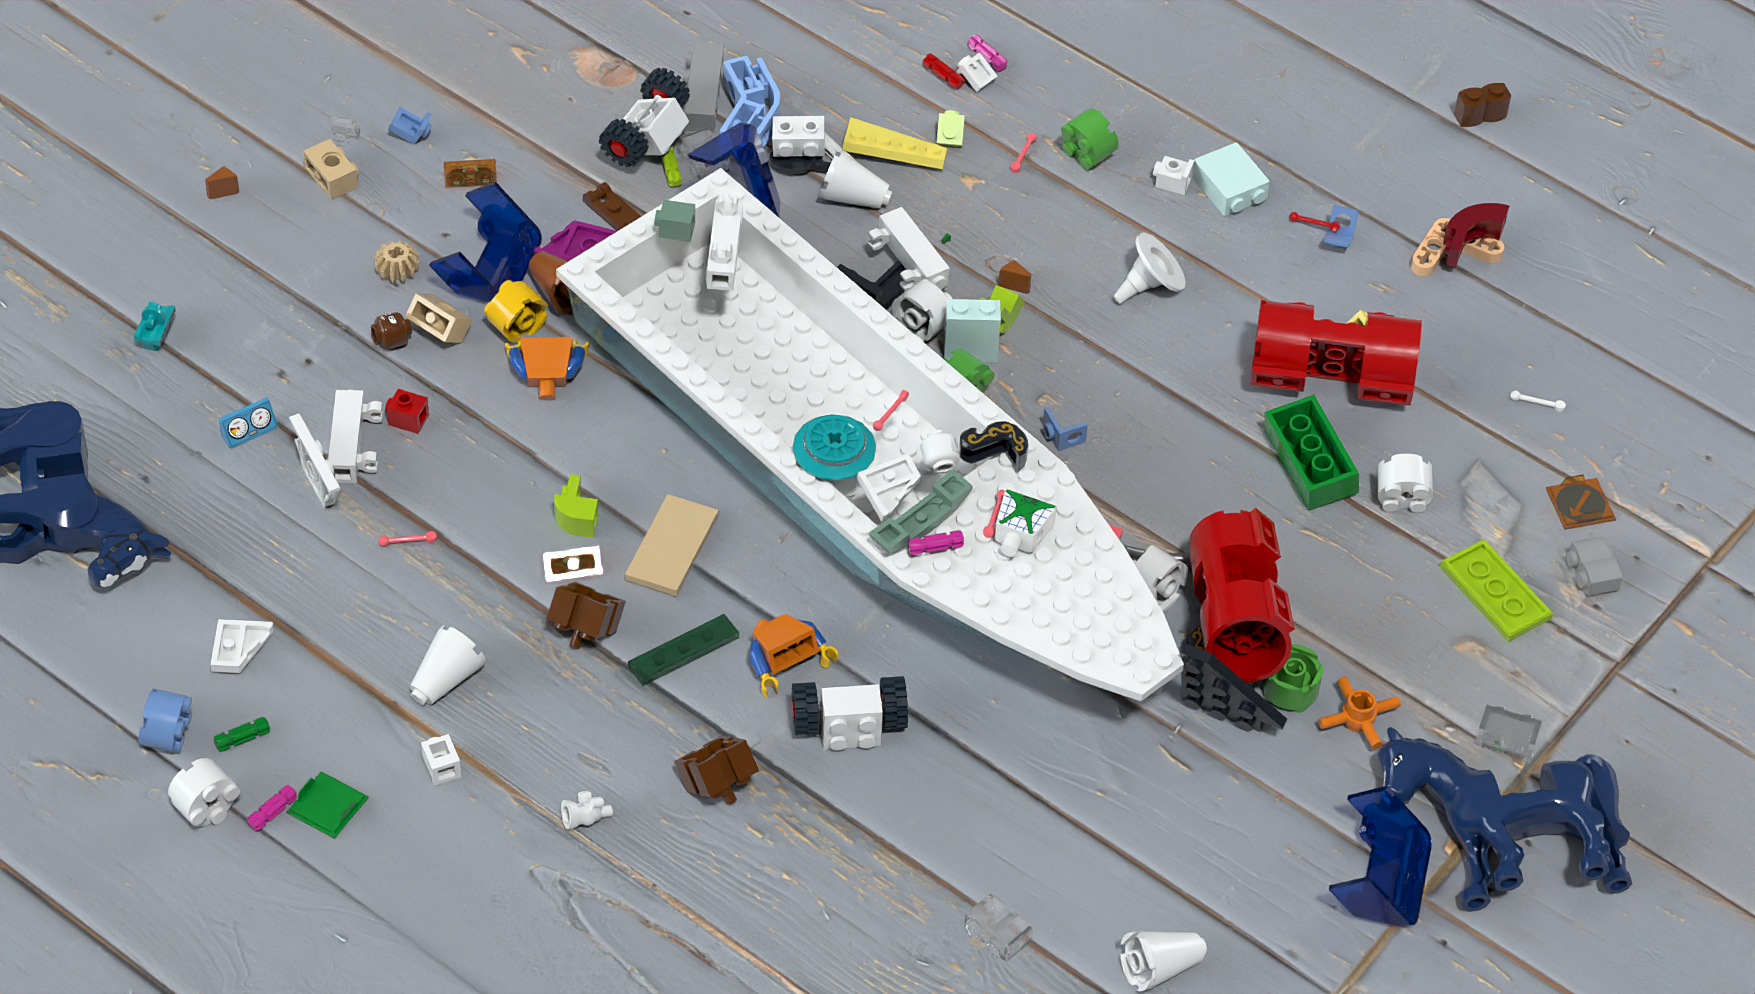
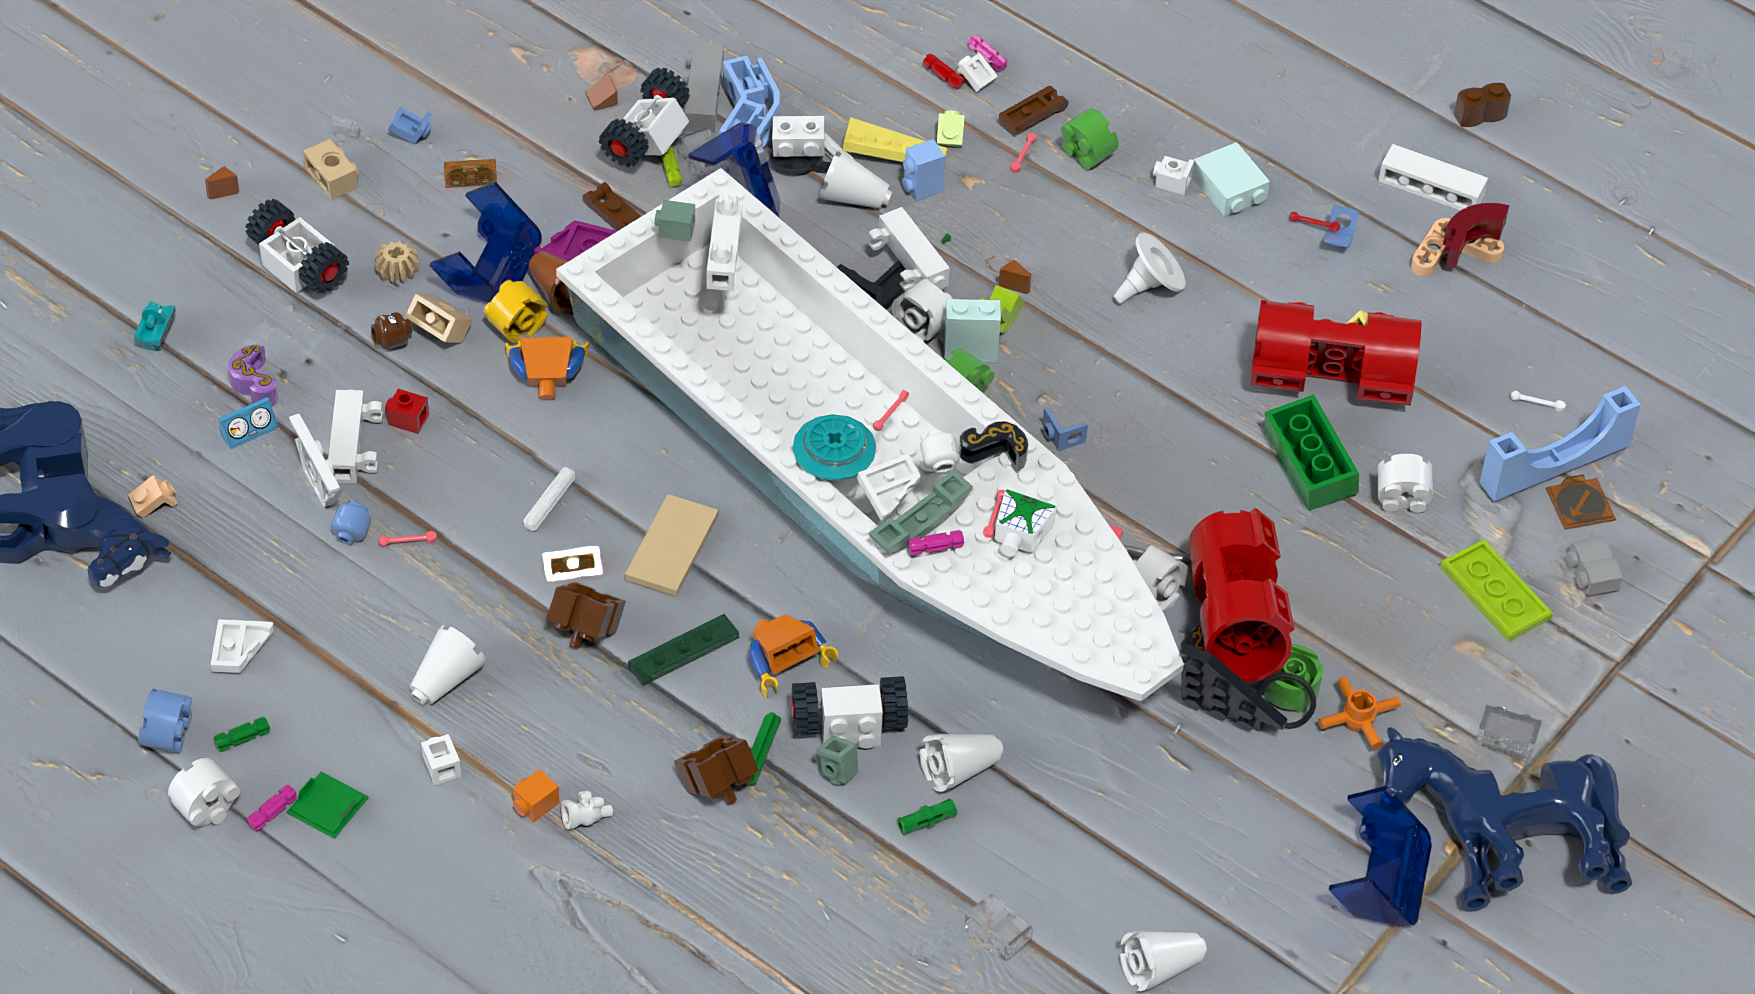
lime brick [554,474,599,538] -> none
none -> light nougat bracket [128,475,178,518]
none -> medium lavender animal [228,344,278,406]
none -> brick [245,199,349,294]
none -> medium blue head [331,501,371,544]
none -> orange brick [513,769,560,823]
none -> white axle [523,467,575,531]
none -> slope [585,75,618,110]
none -> green axle [746,712,781,786]
none -> sand green brick [816,735,858,785]
none -> green pin [897,798,957,836]
none -> light blue brick [902,139,945,201]
none -> white cone [920,734,1003,792]
none -> reddish brown plate [999,86,1069,135]
none -> black tyre [1257,673,1316,729]
none -> white brick [1379,144,1488,210]
none -> light blue arch [1479,386,1641,501]

